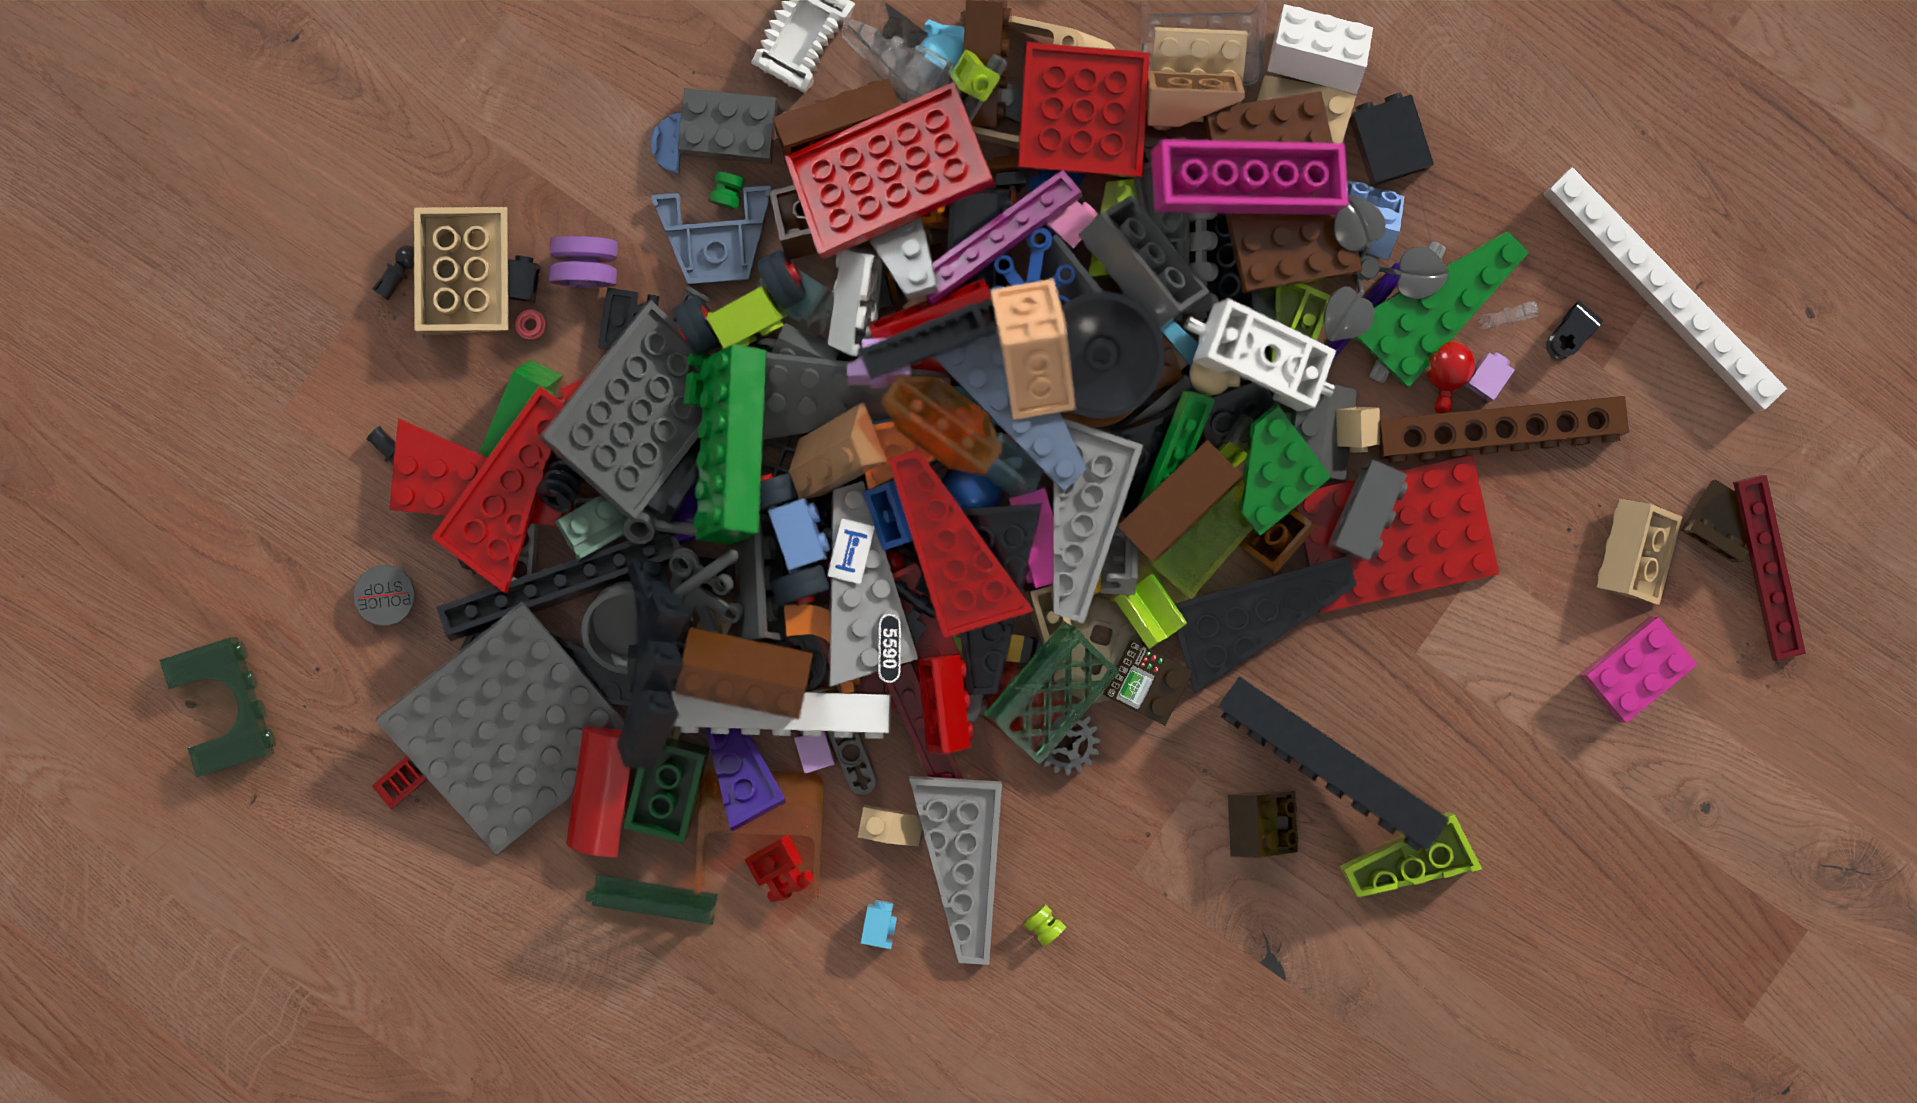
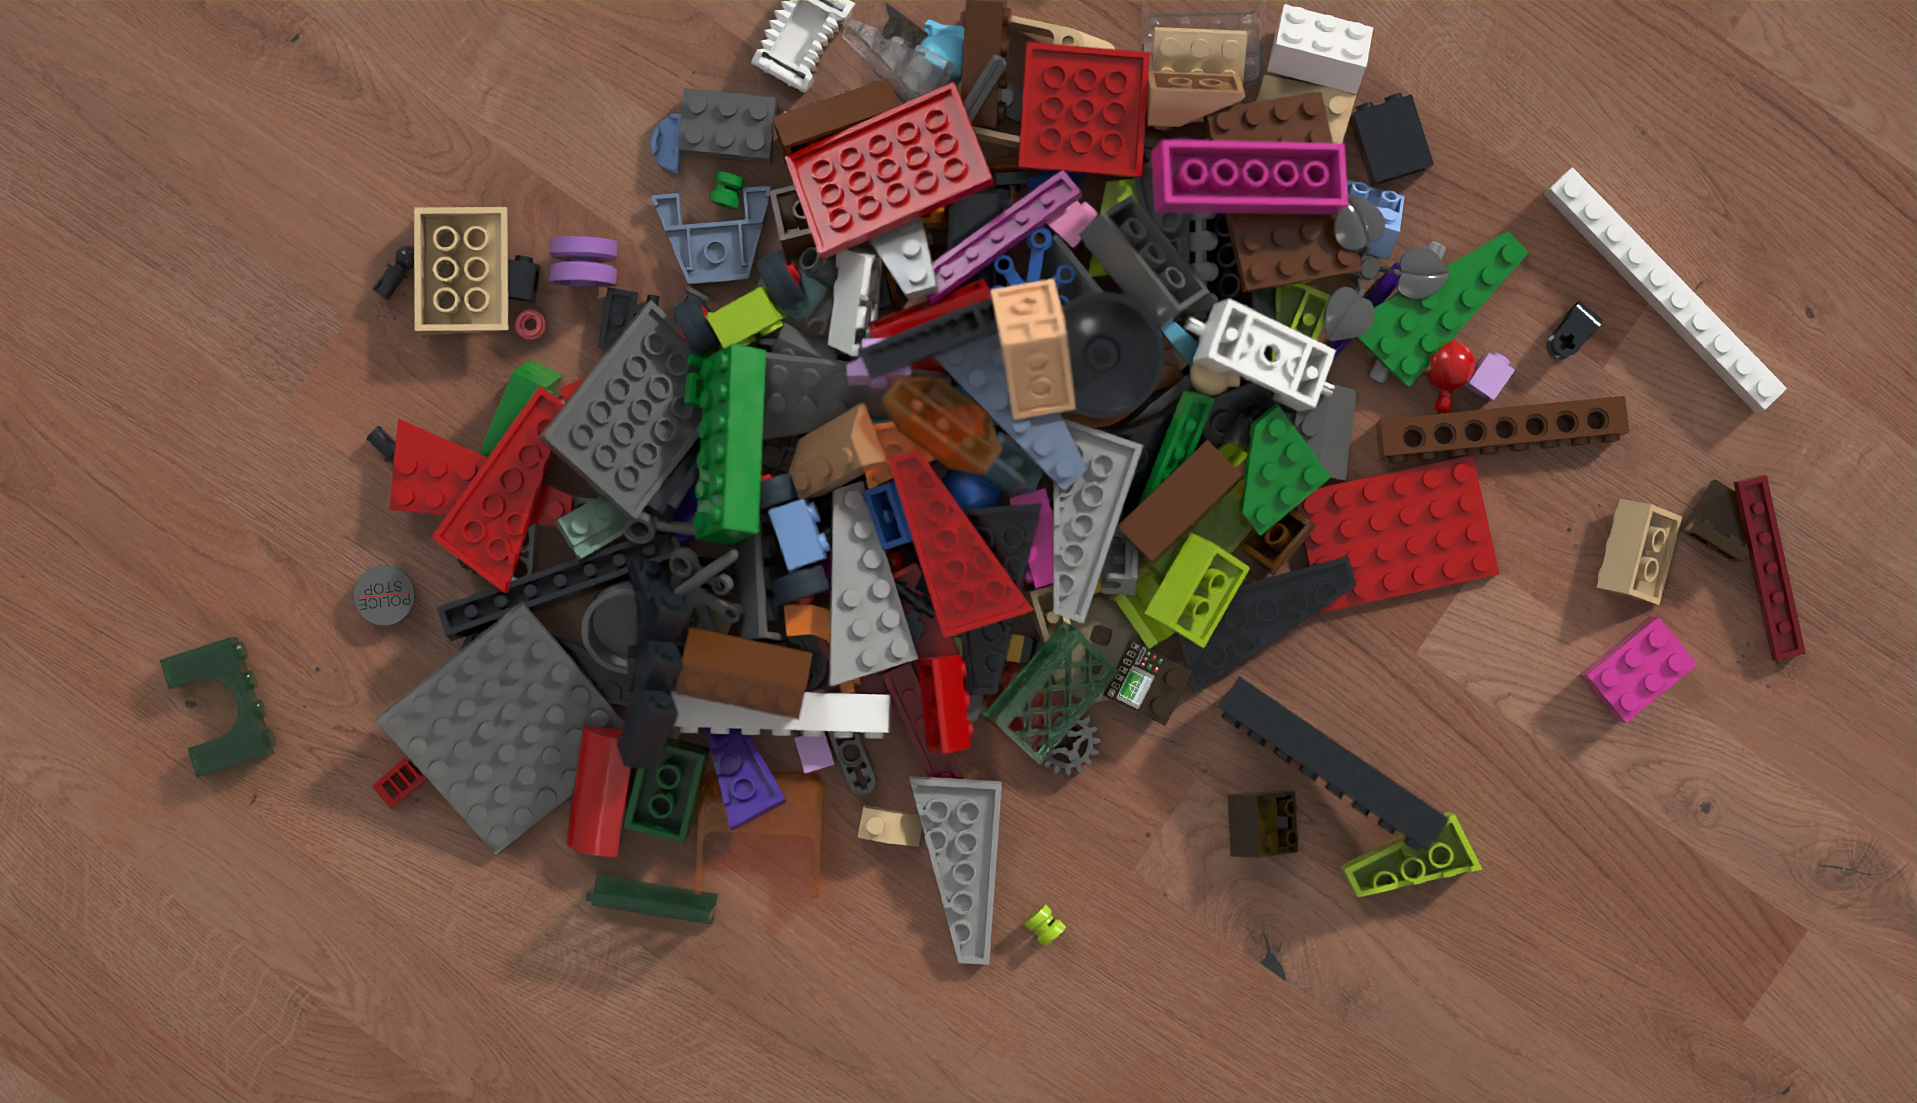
black piece [536,454,586,513] -> none
red plate [744,835,814,902] -> none
white sticker [827,519,875,584] -> none
medium azure brick [861,900,897,949] -> none
black sticker [879,614,901,683] -> none
lime bracket [949,49,1000,102] -> none
dark grey brick [1327,459,1408,562] -> none
tan brick [1336,407,1380,453] -> none
clear piece [1477,301,1539,330] -> none
none -> dark grey brick [799,247,839,287]
none -> lime slope [1145,533,1250,648]

